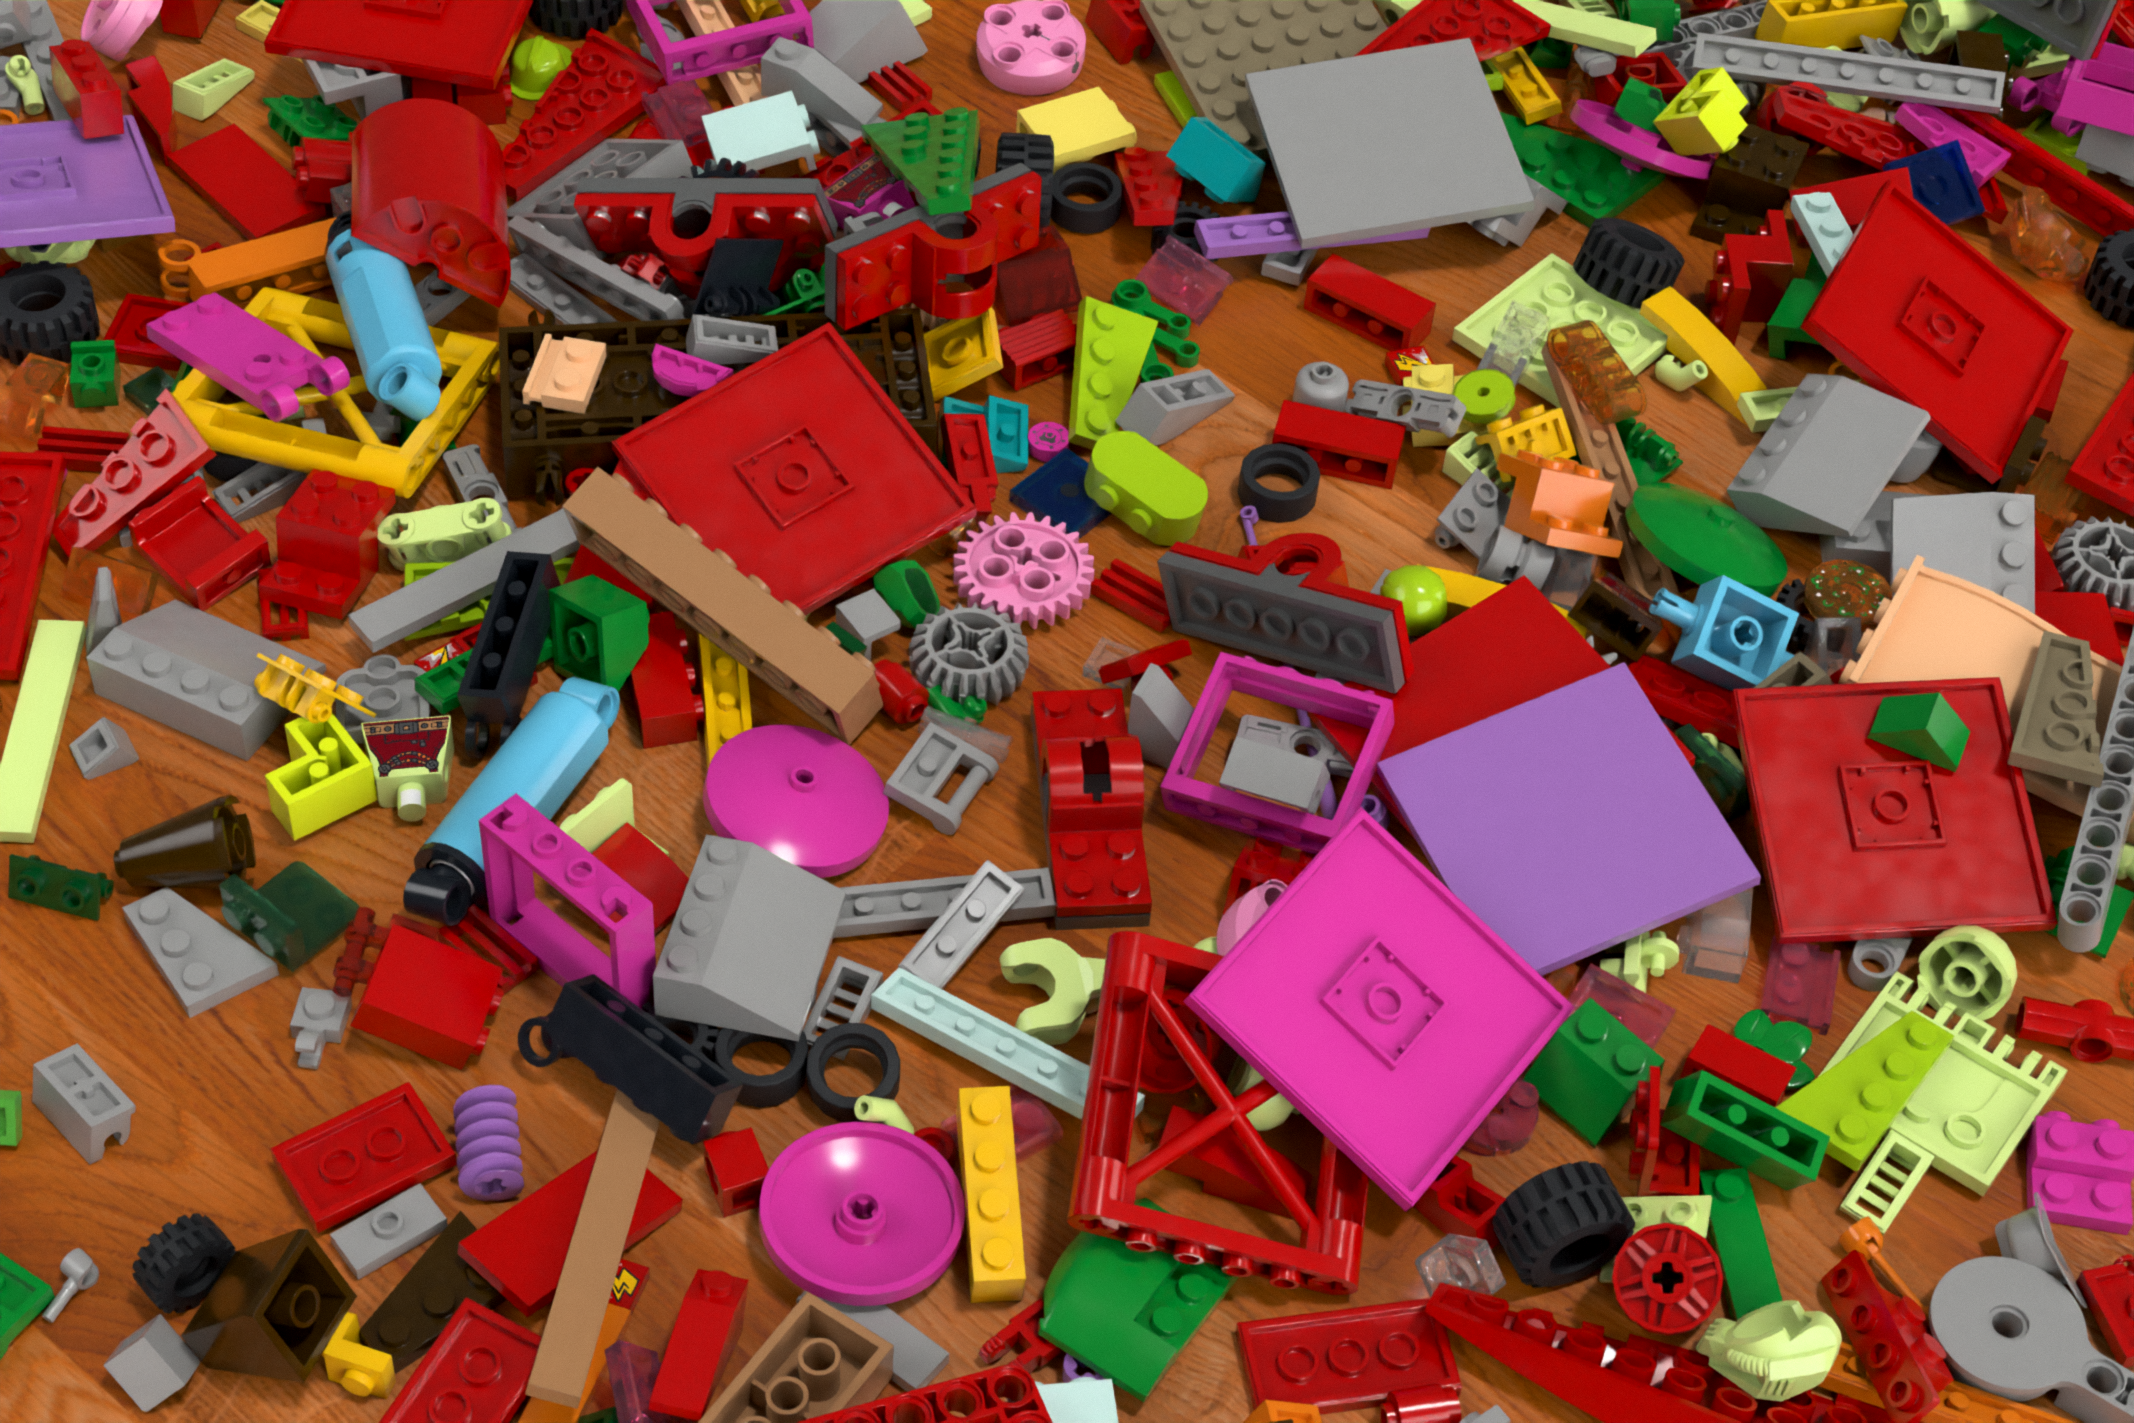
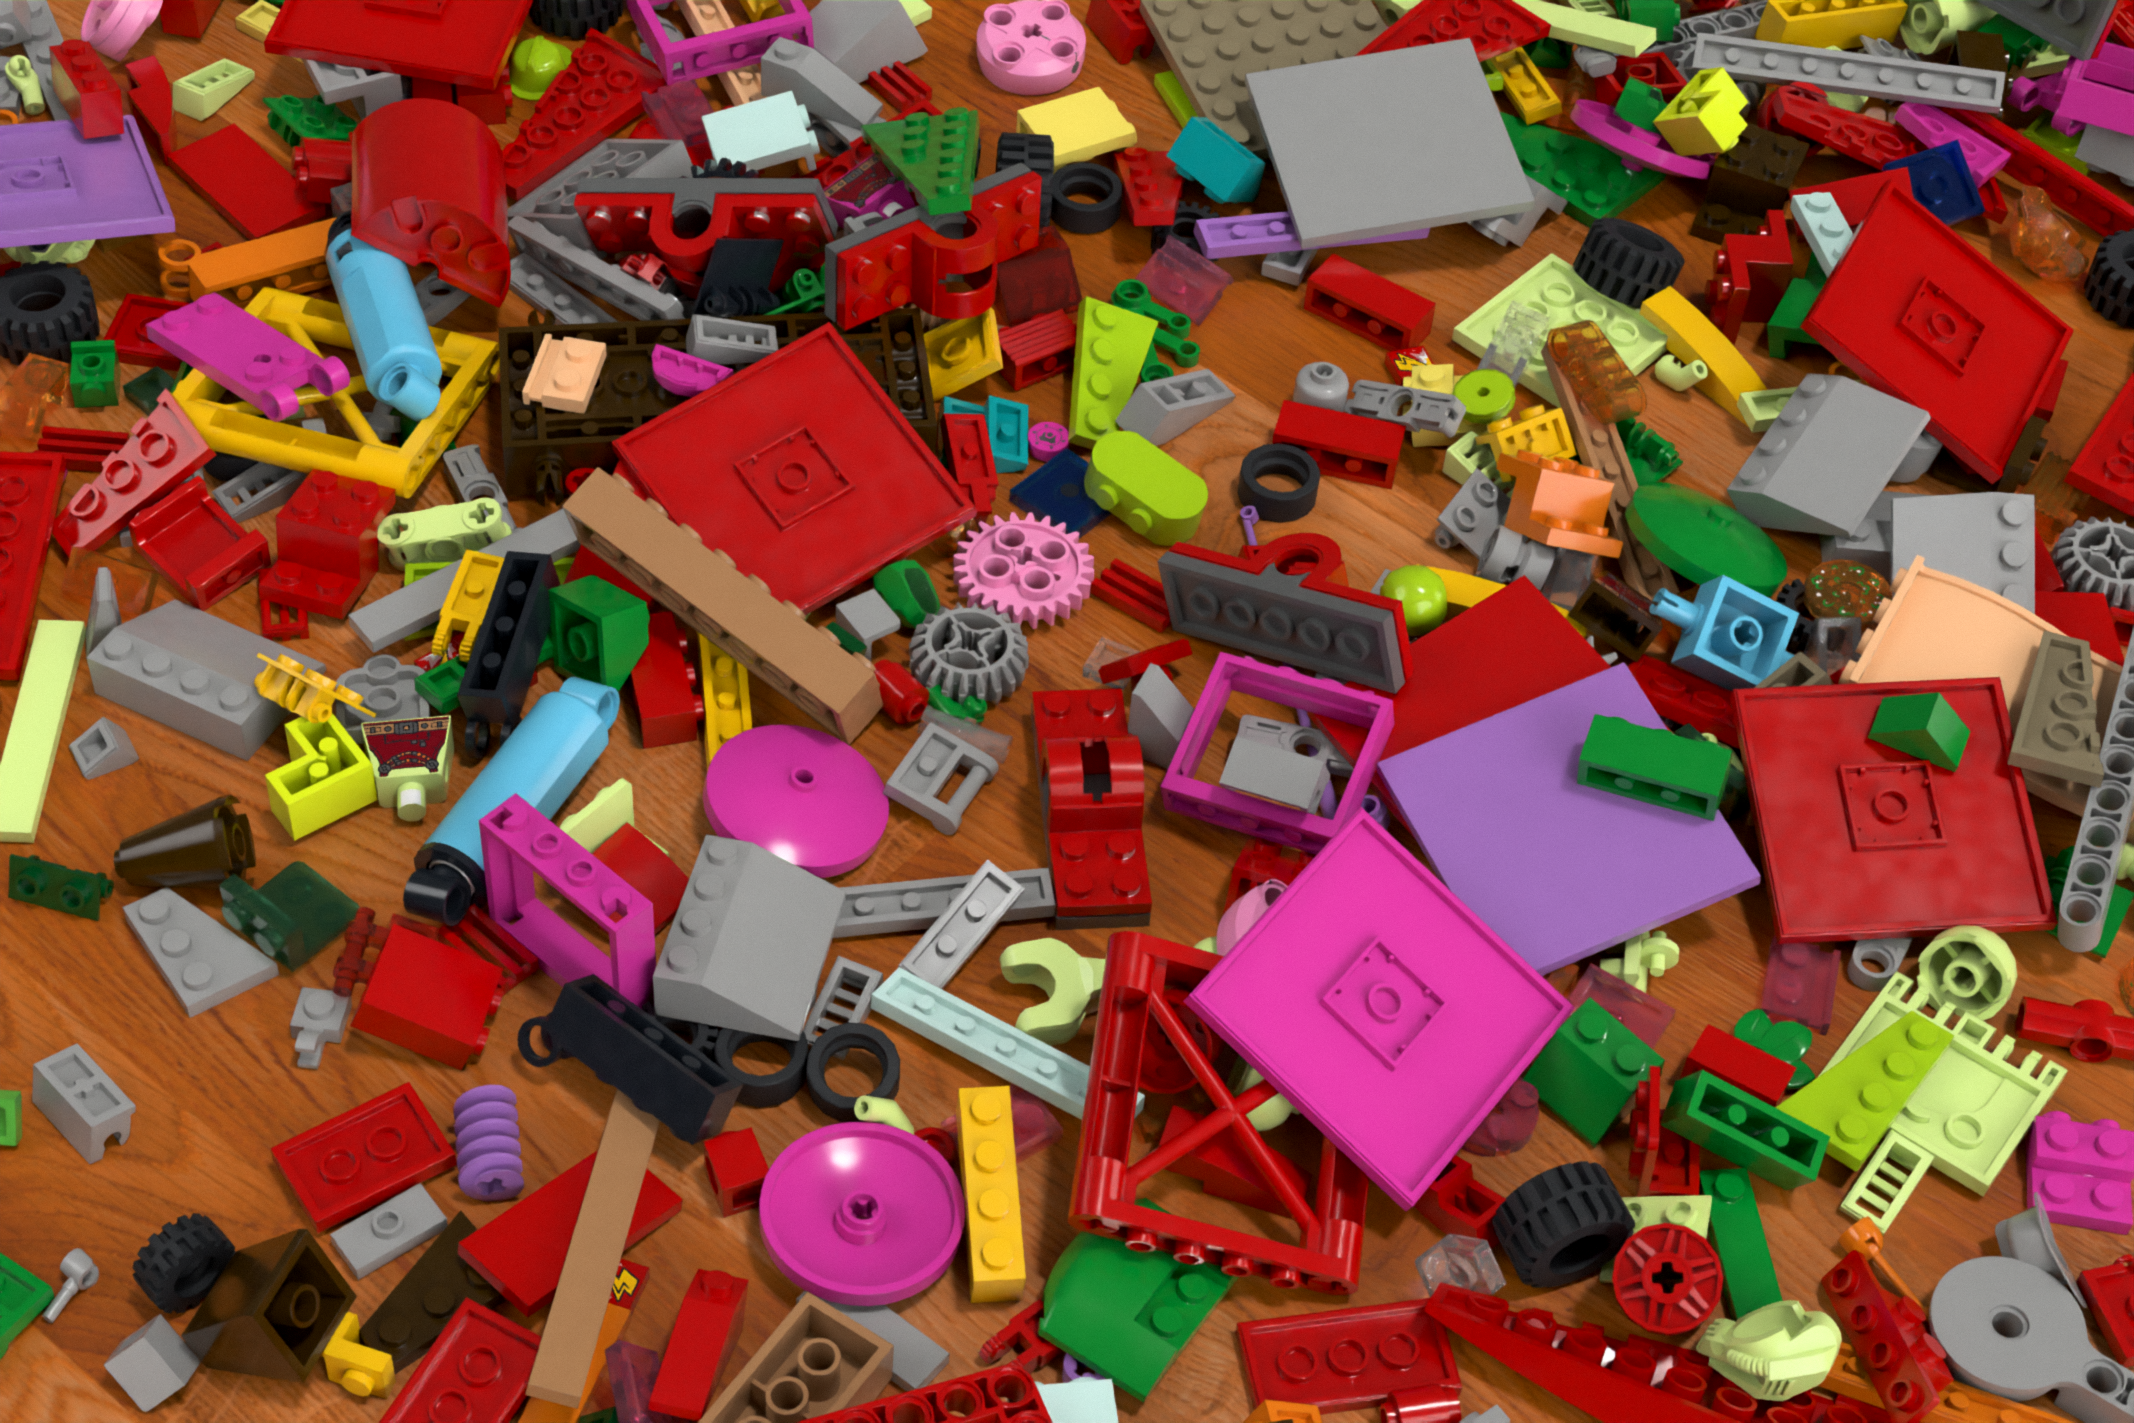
clear brick [1676,887,1753,984] -> none
none -> yellow hinge [431,549,505,663]
none -> green brick [1577,714,1733,821]

